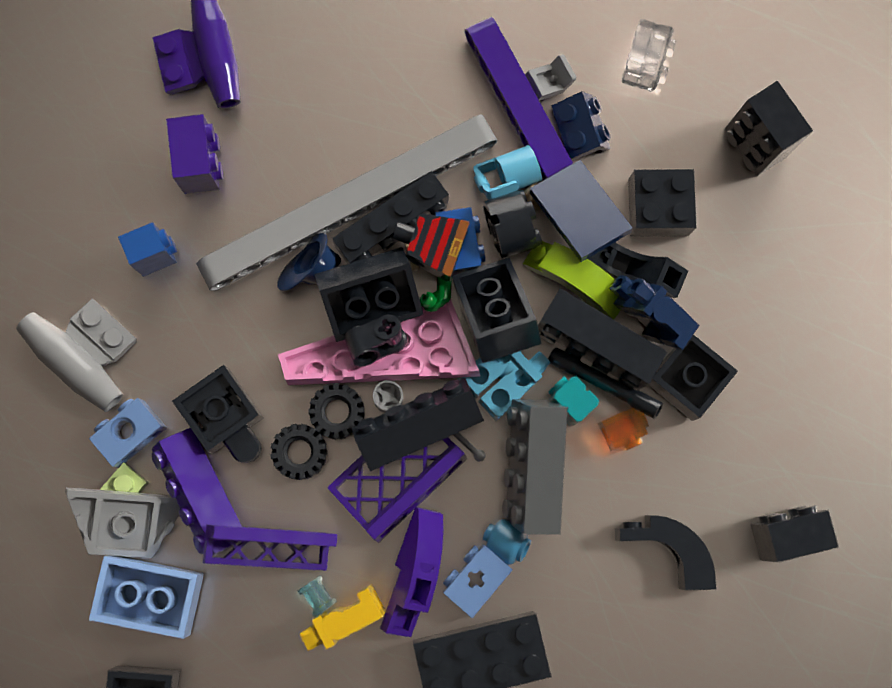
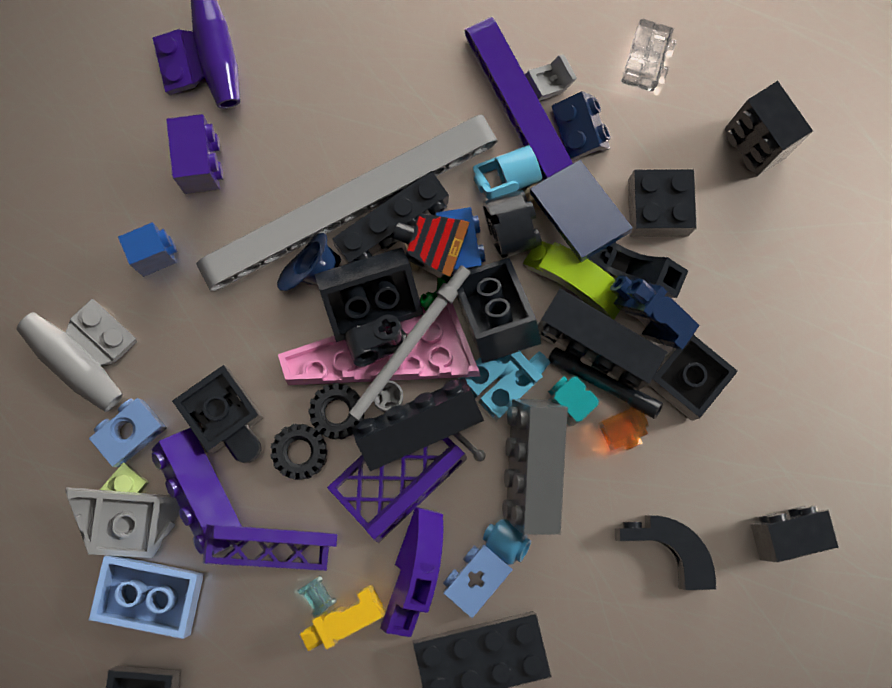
none -> light grey bar [349,265,471,420]

